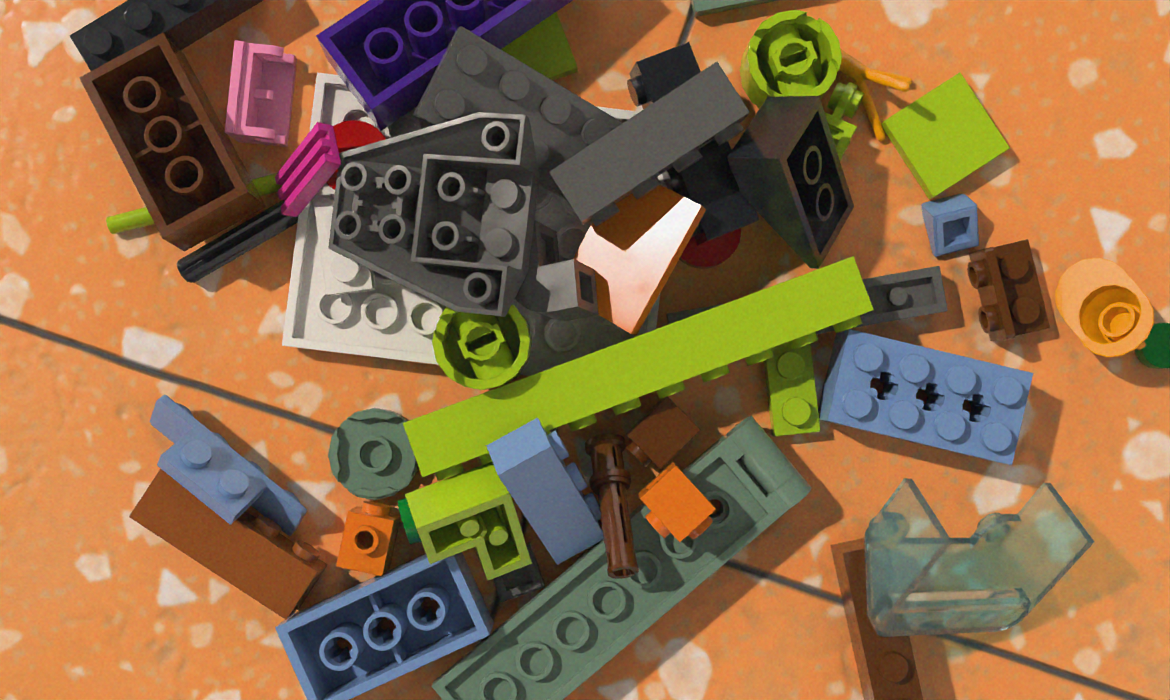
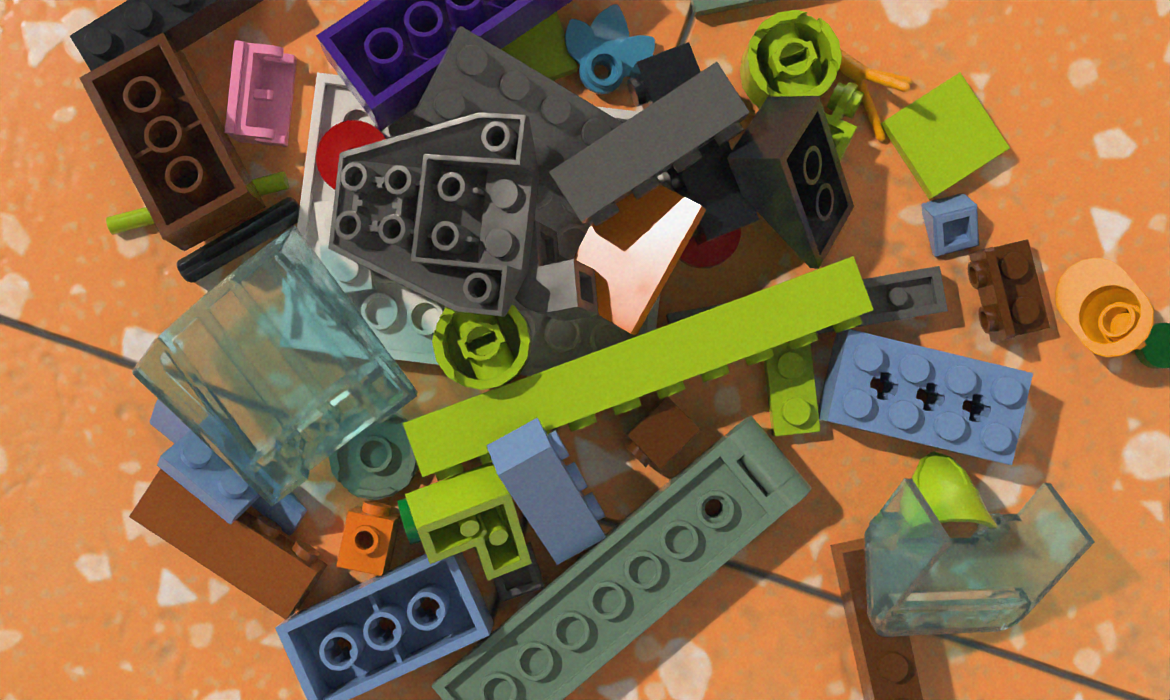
dark pink tile [275,122,341,217] -> none
reddish brown pin [584,433,639,579] -> none
orange brick [638,462,716,542] -> none
none -> clear light blue windscreen [132,225,418,506]
none -> dark azure plate [565,4,655,94]
none -> lime helmet [897,451,998,556]

